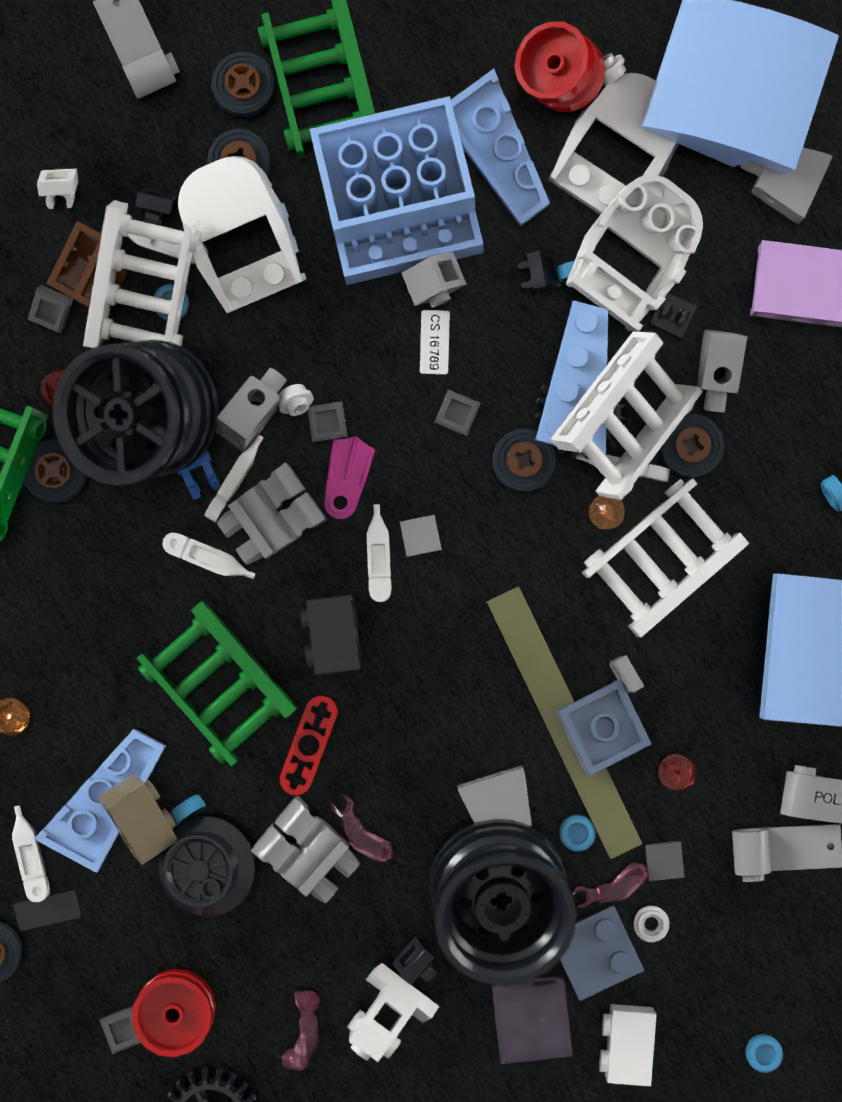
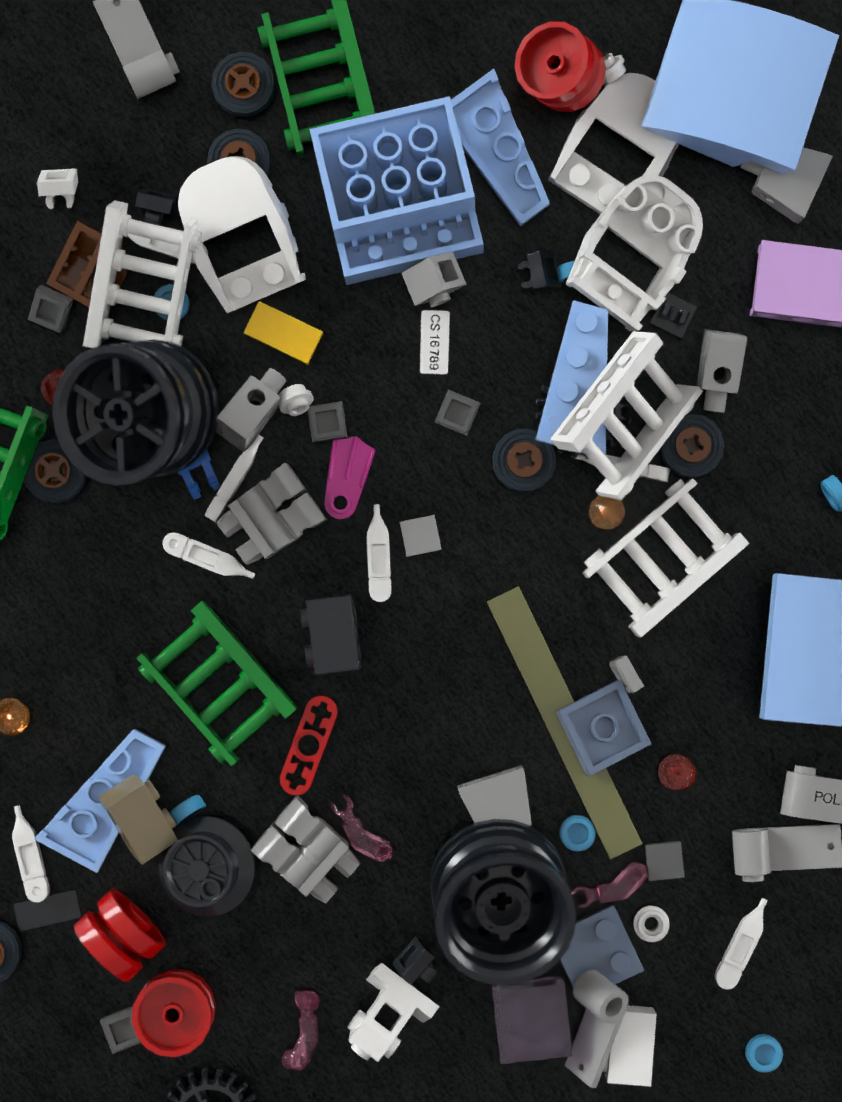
none -> red wheel [74,888,166,982]
none -> yellow tile [244,301,323,365]
none -> light grey door [565,970,628,1088]
none -> white piece [715,898,768,990]

